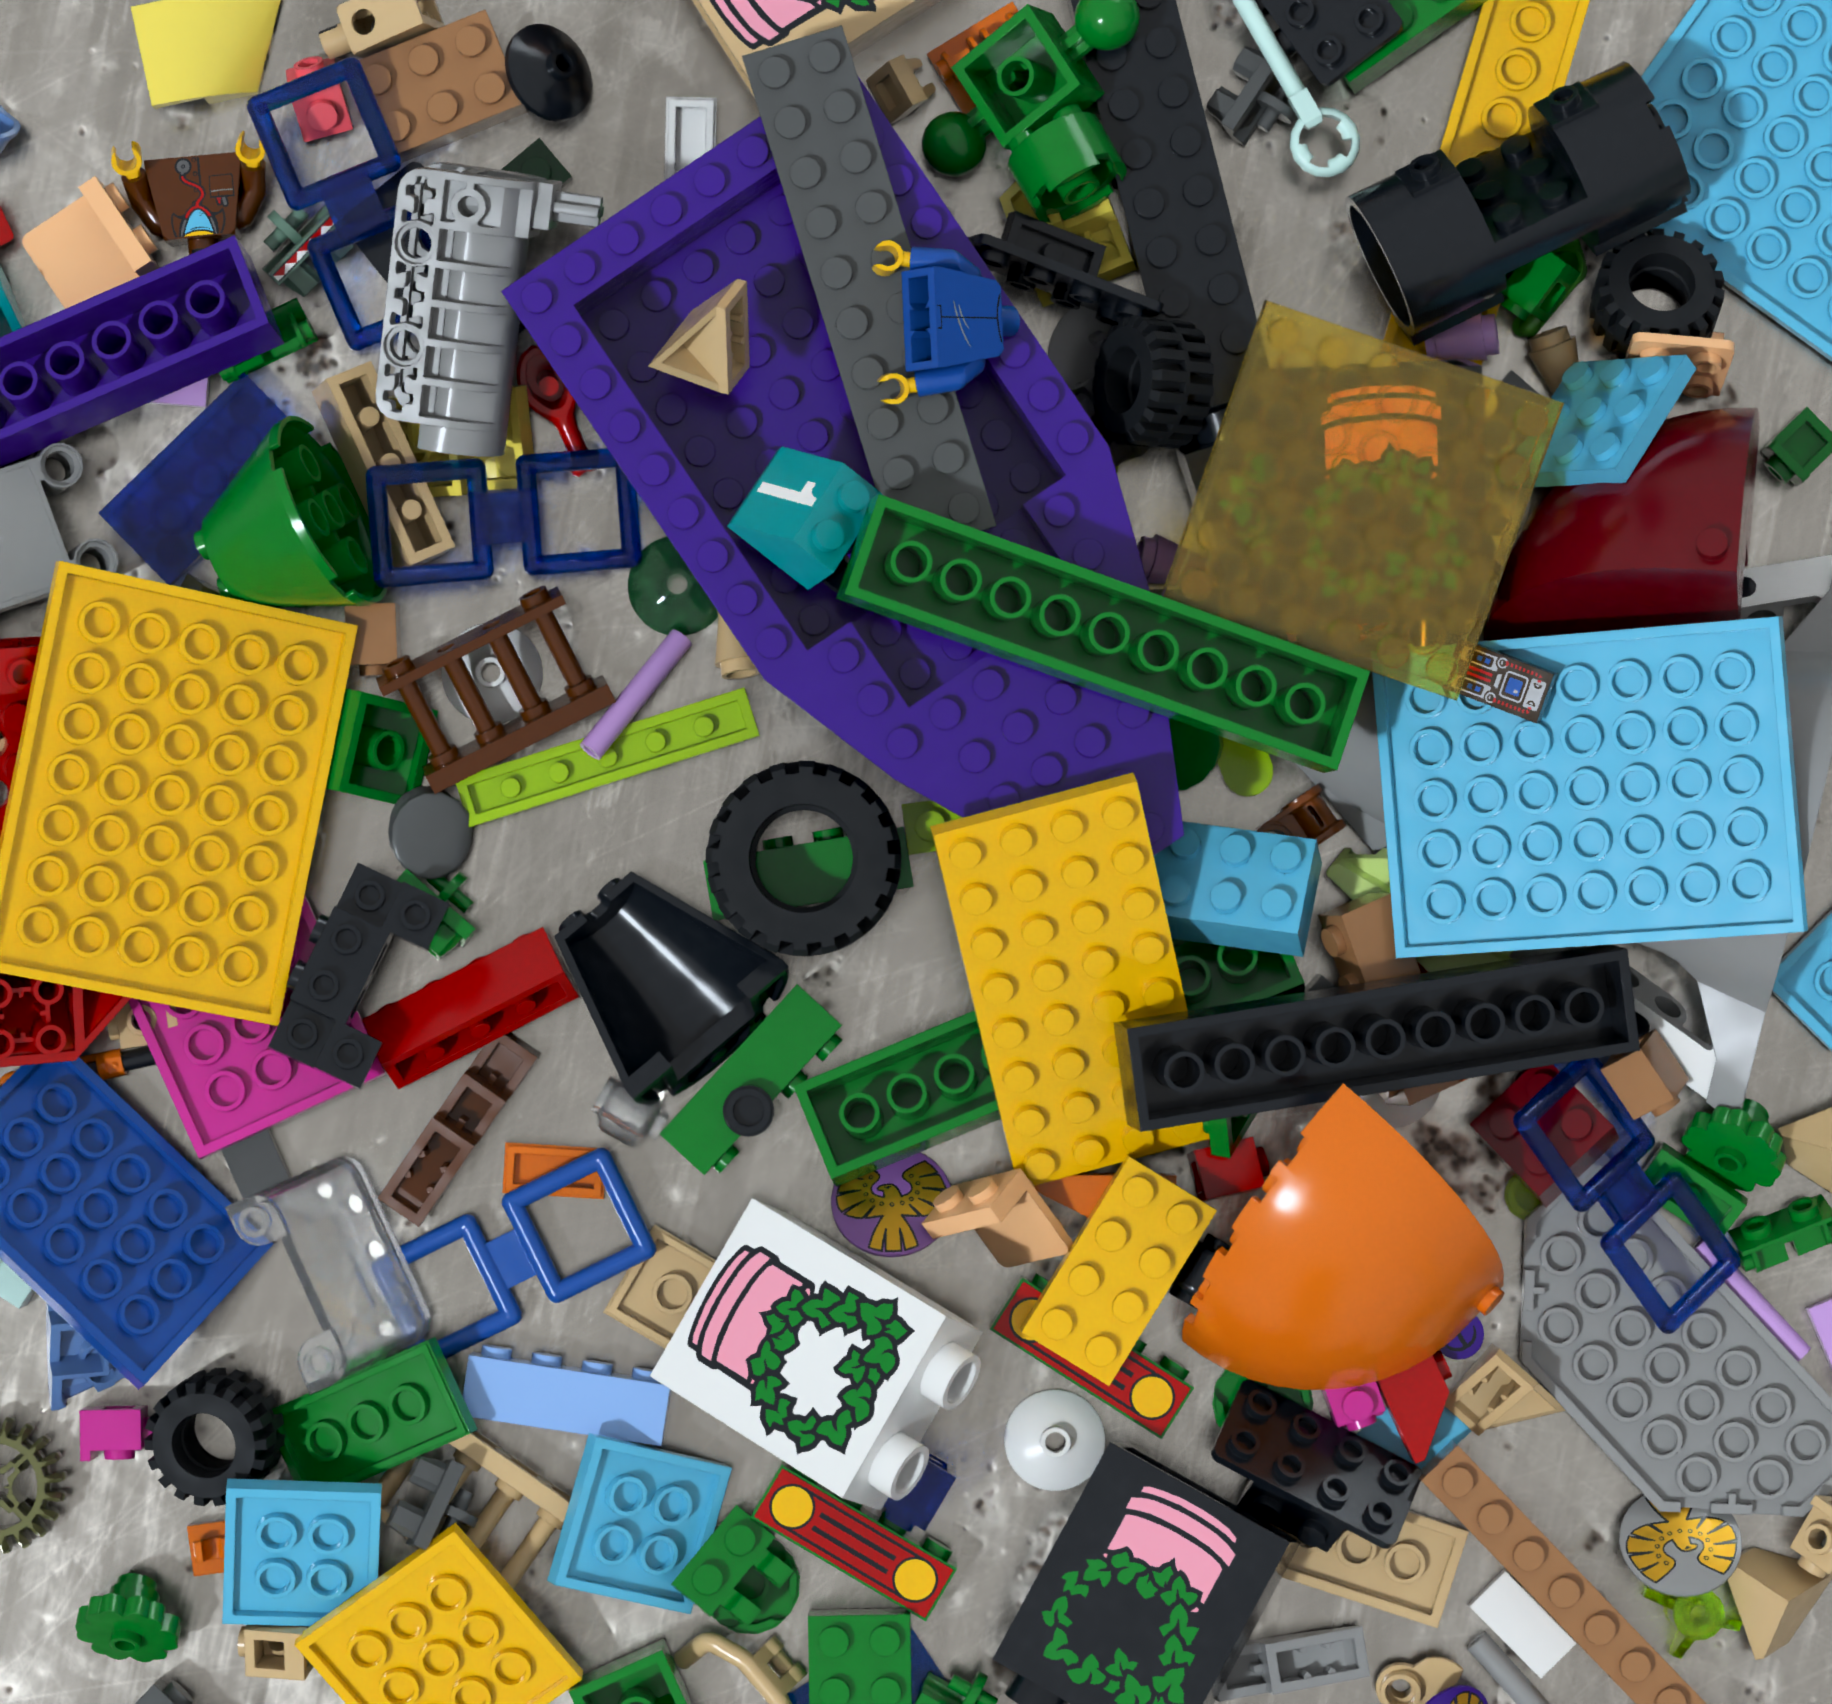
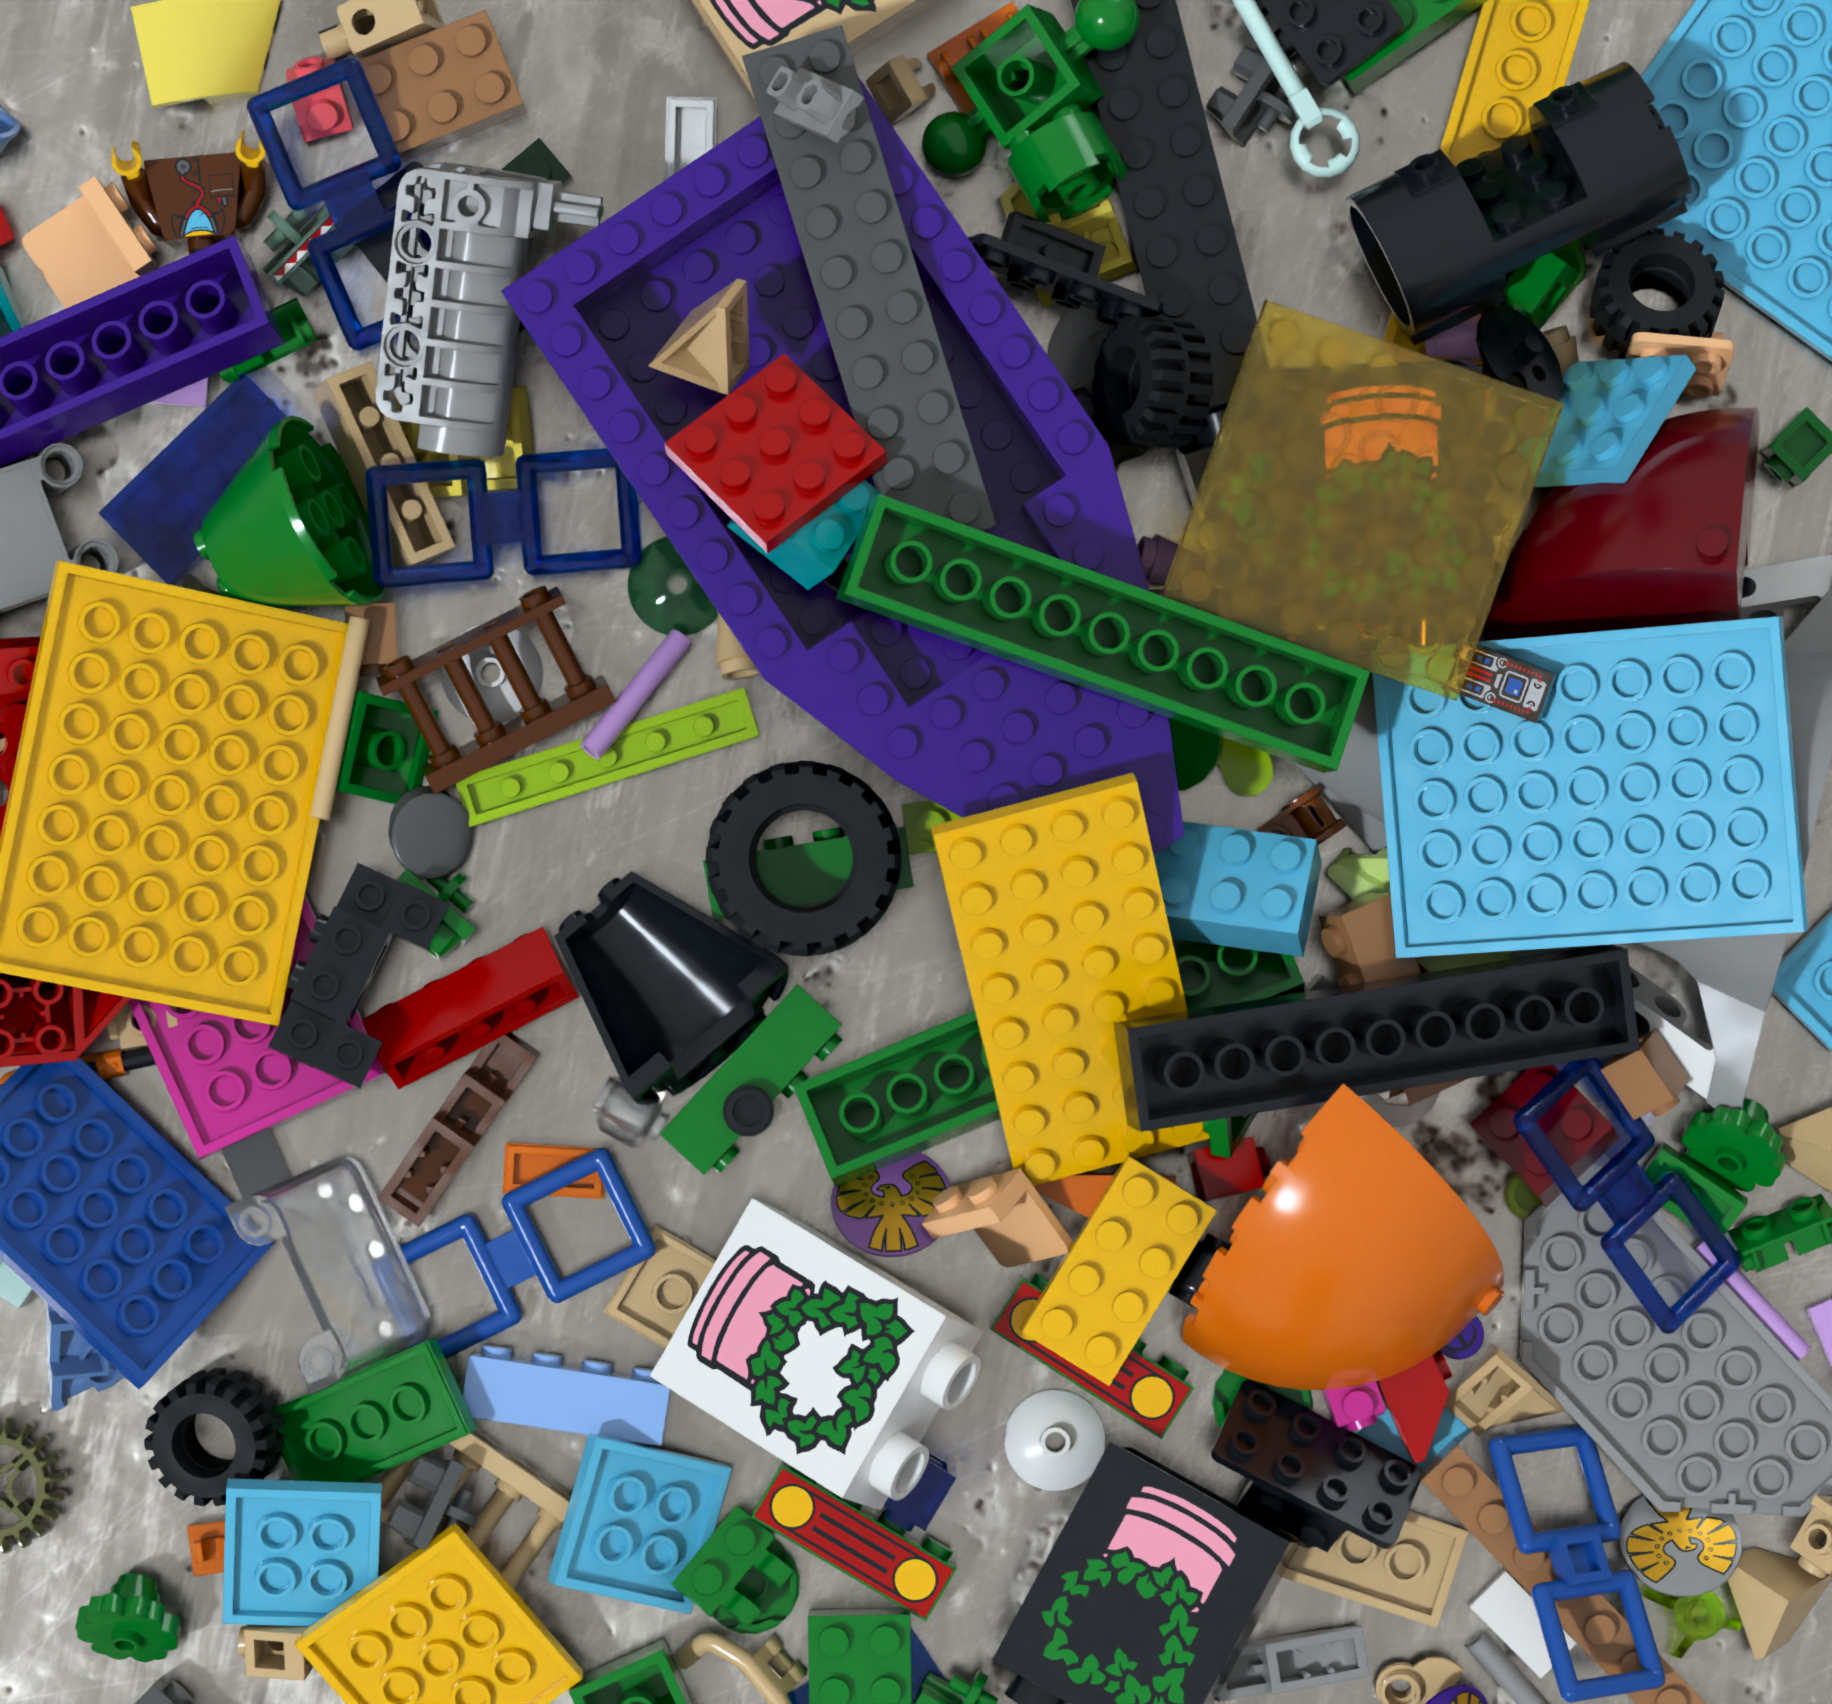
dark pink brick [79,1405,153,1461] -> none
black dish [505,24,592,122] -> none
red piece [516,345,599,478] -> none
blue torso [872,240,1020,404] -> none
none -> tan bar [309,616,370,821]
none -> red plate [664,353,887,554]
none -> light grey hips [766,66,864,143]
none -> black piece [1476,306,1563,412]
none -> blue bar [1488,1425,1666,1703]

